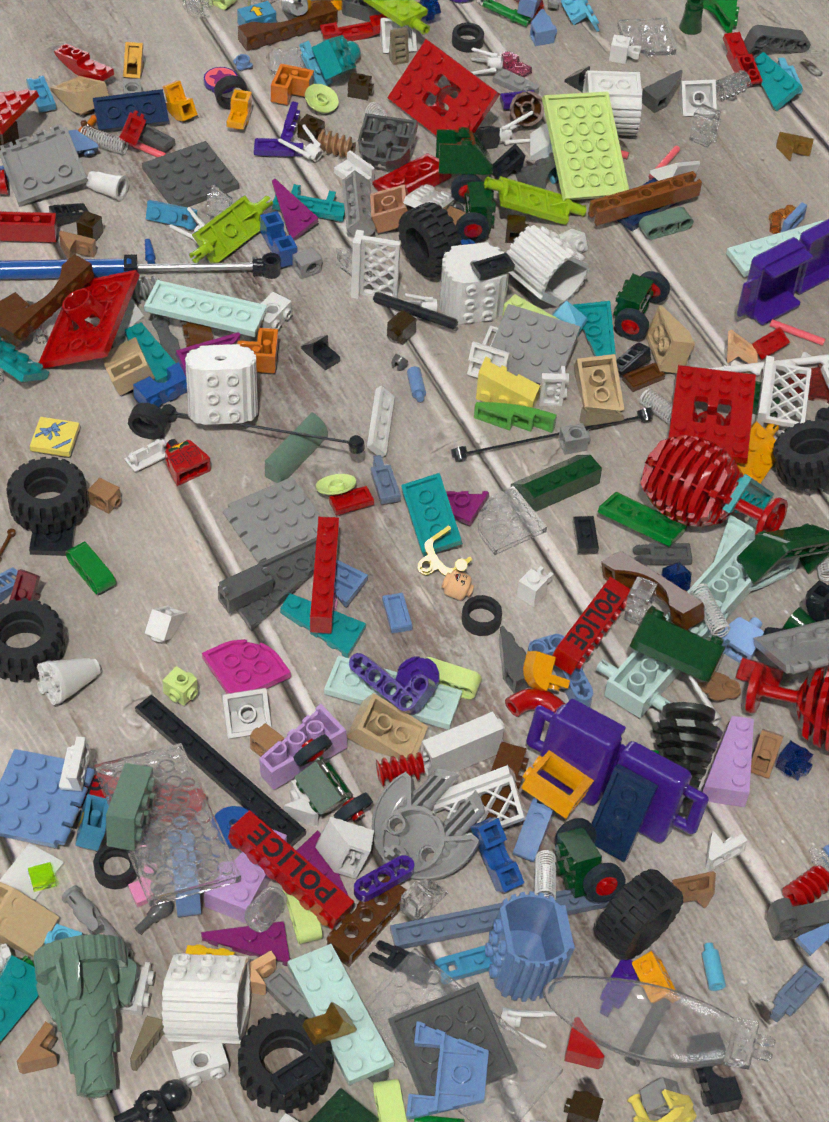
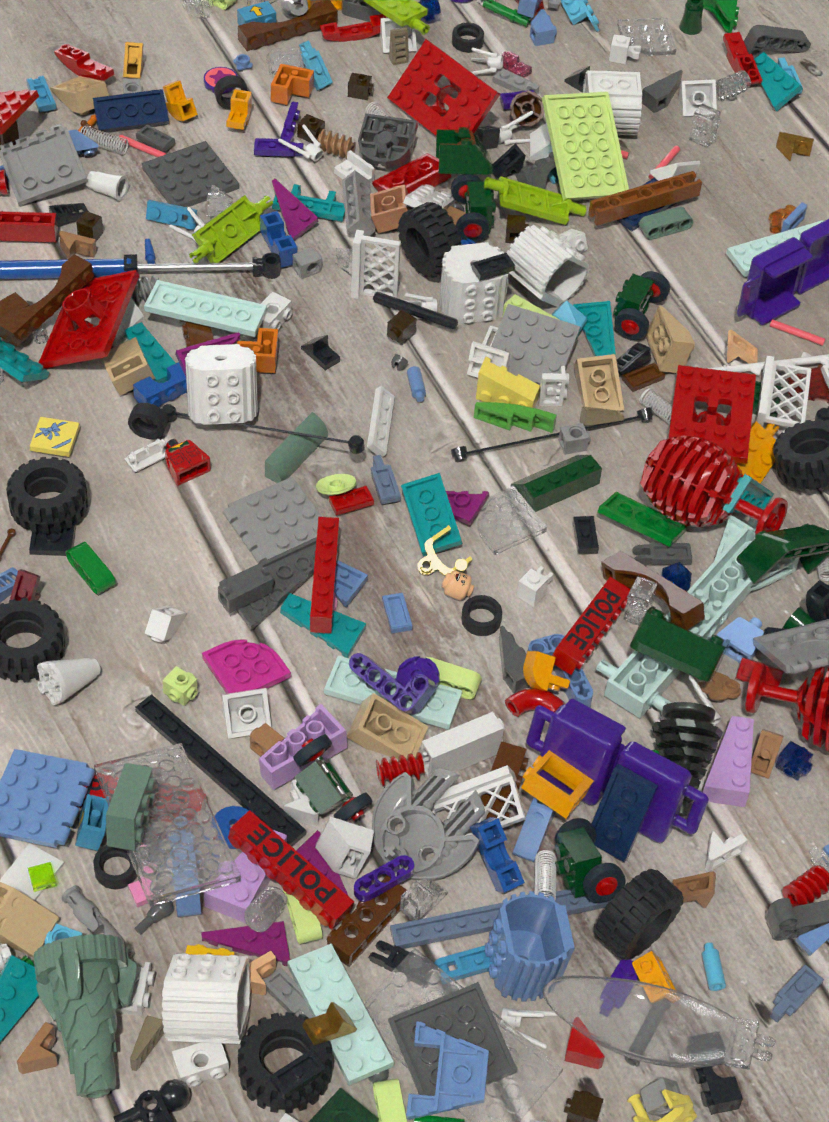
white bracket [59,737,91,791] -> none
medium nougat brick [87,477,121,514] -> none
red hinge [119,110,146,146] -> none
dark grey sword [152,313,180,363] -> none
yellowish green dish [305,84,339,113] -> none
teal brick [311,35,361,80] -> none
white piece [690,584,730,637] -> none
red plate [752,327,791,360] -> none

